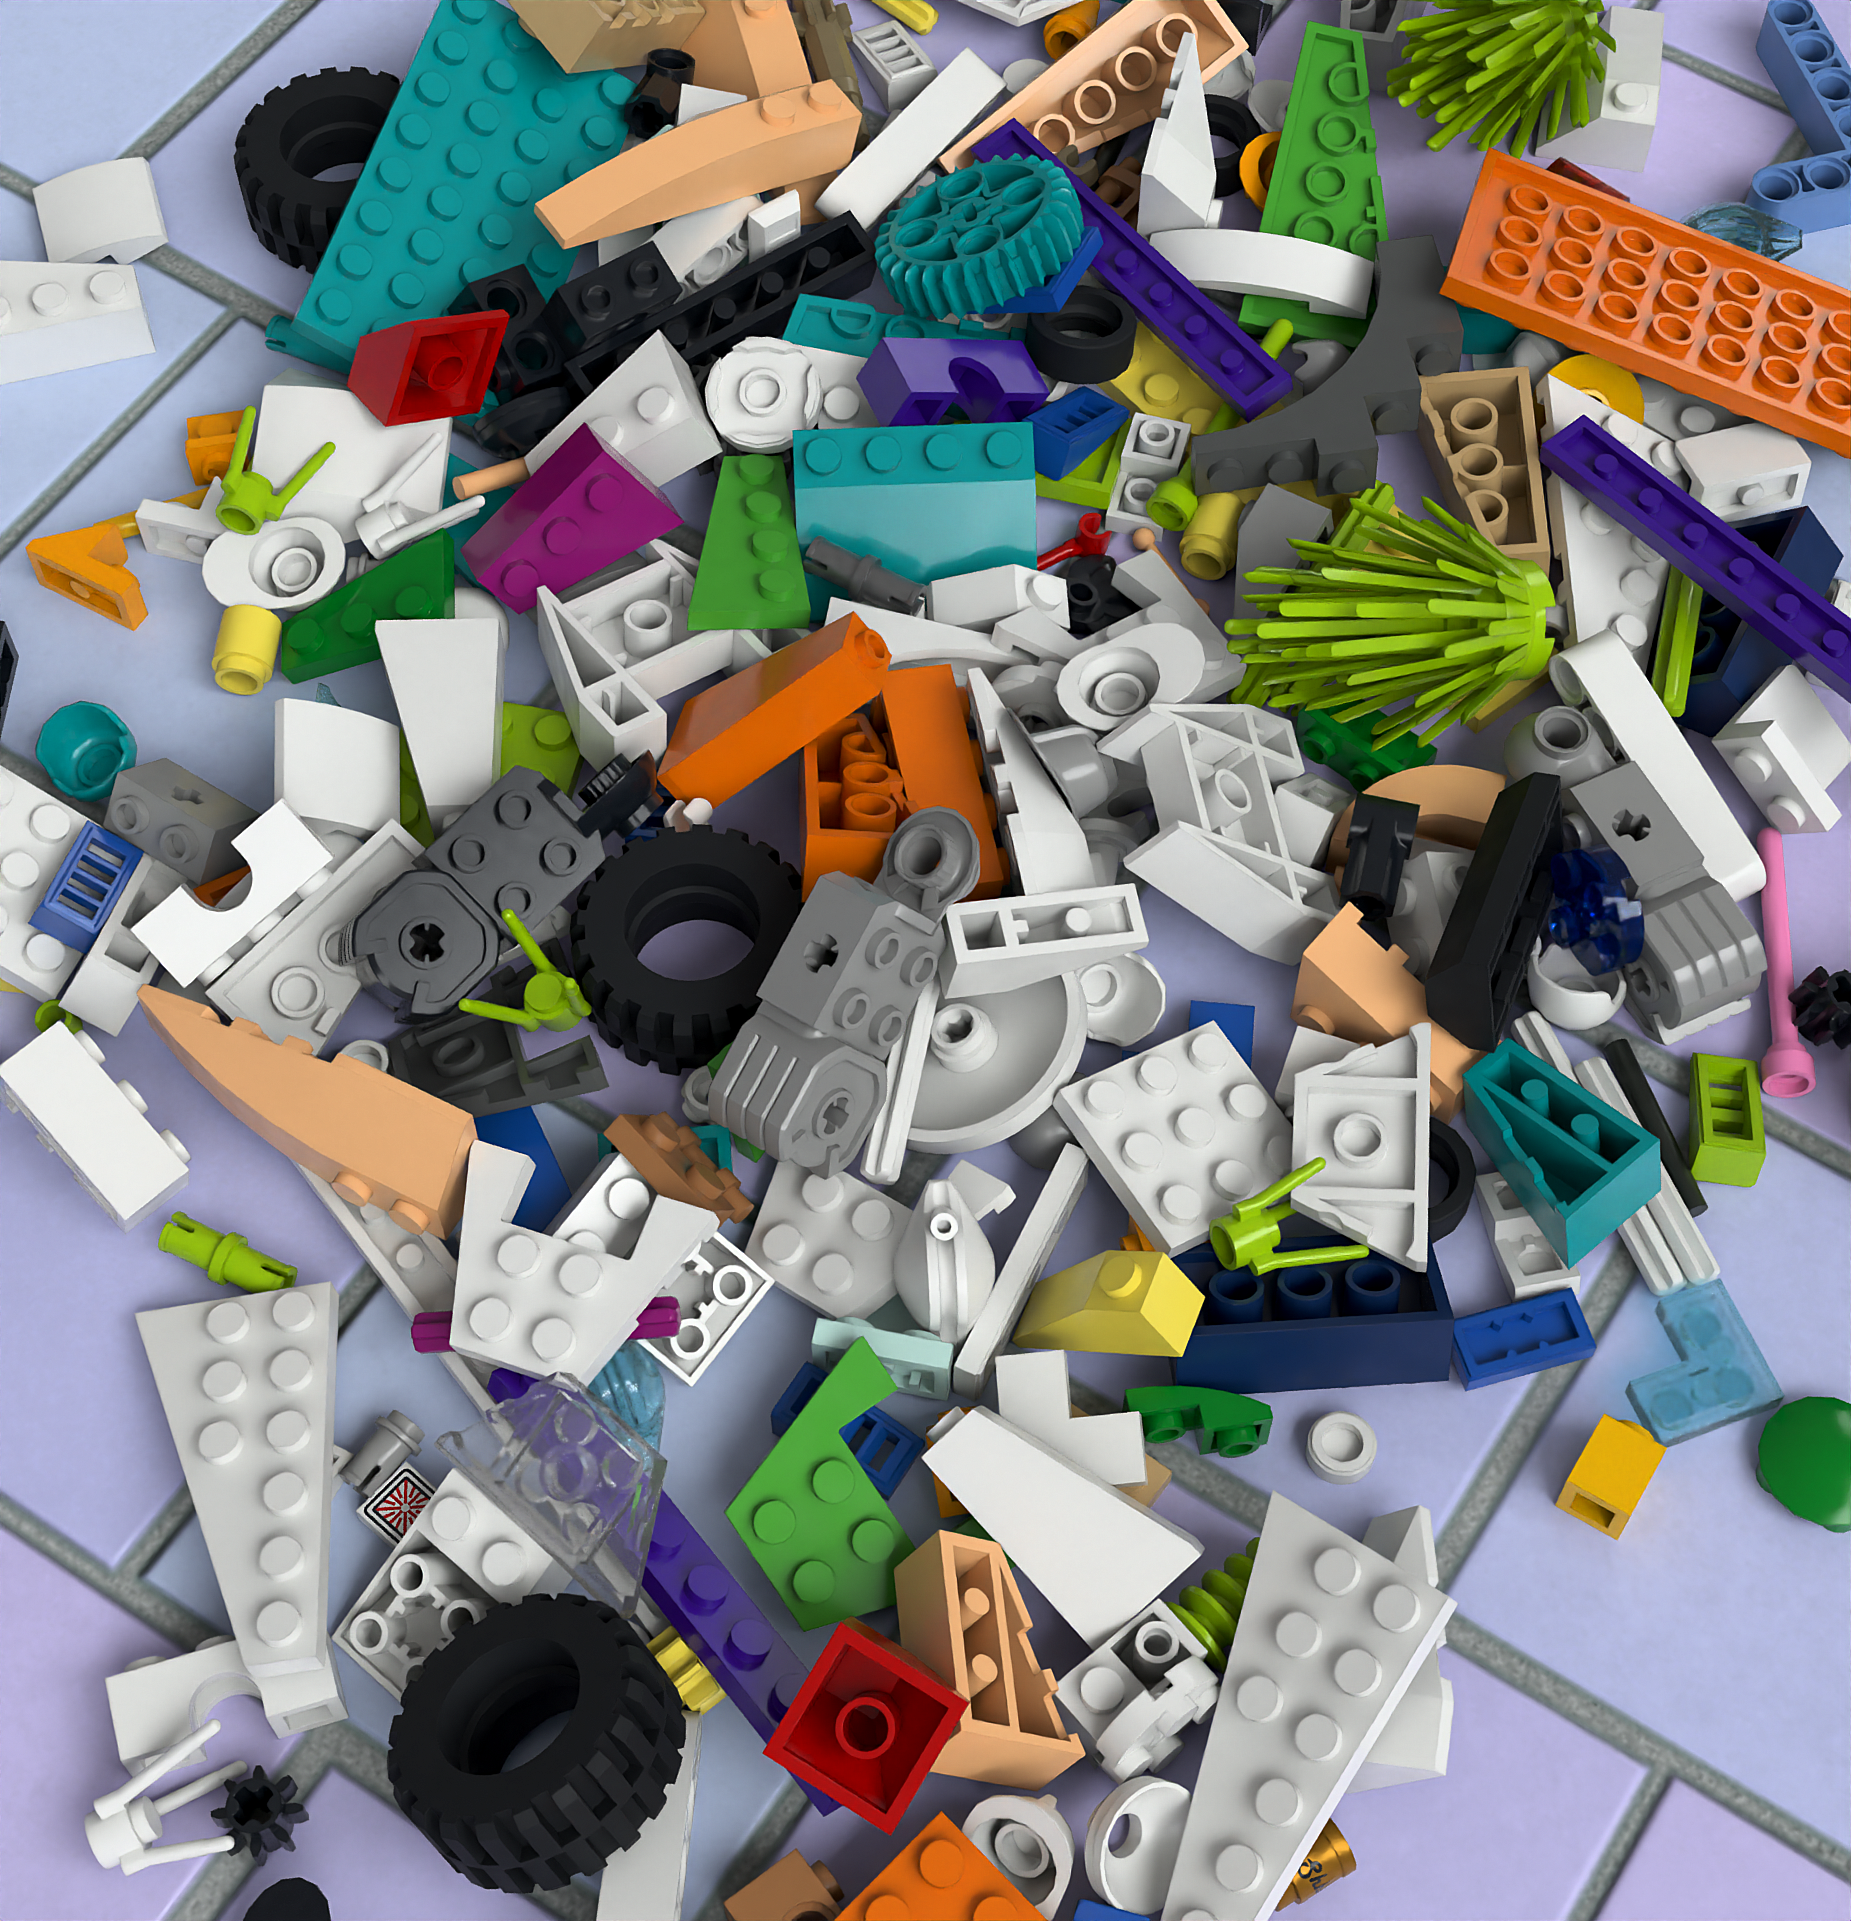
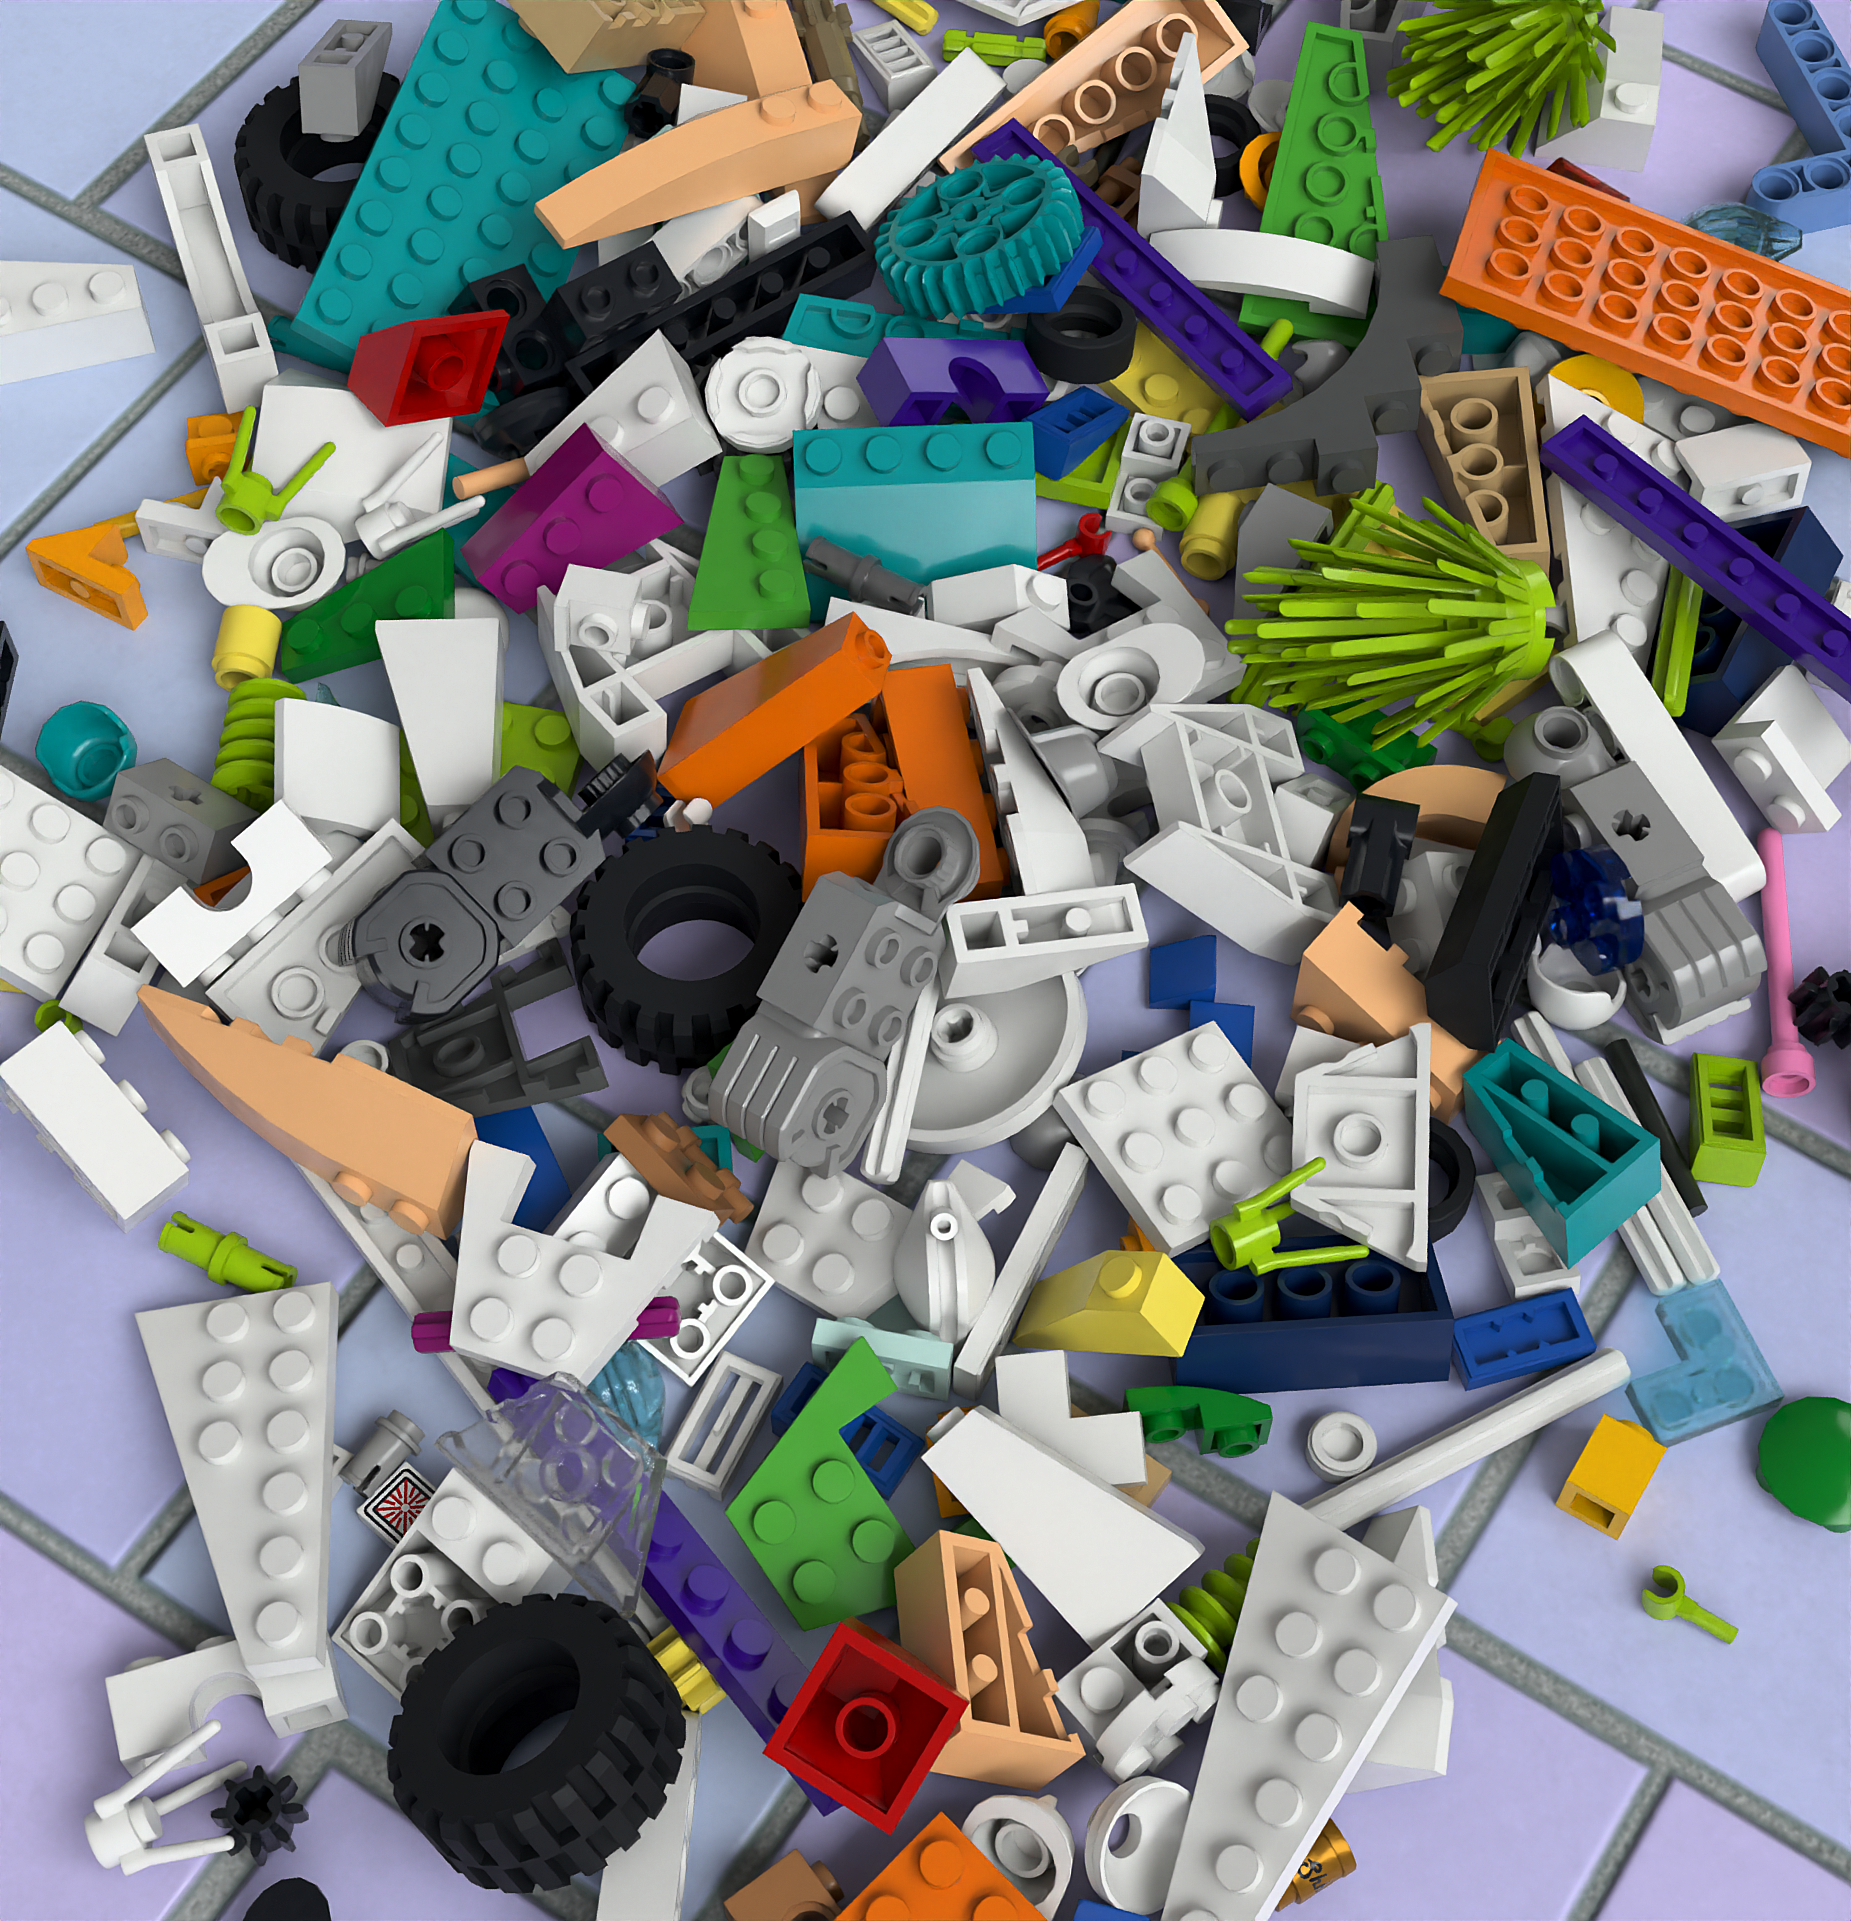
blue slope [28,820,144,955] -> none
white slope [32,157,169,265] -> none
lime plant [458,908,592,1032] -> none
white hair [1074,952,1166,1047] -> none
none -> white arch [144,123,279,414]
none -> lime piece [210,678,308,815]
none -> light grey slope [298,19,392,142]
none -> white brick [553,564,651,655]
none -> white tile [659,1350,784,1502]
none -> lime axle [942,29,1047,67]
none -> blue slope [1149,935,1217,1010]
none -> white axle [1299,1347,1631,1531]
none -> lime hand [1431,710,1515,763]
none -> lime hand [1641,1565,1739,1645]

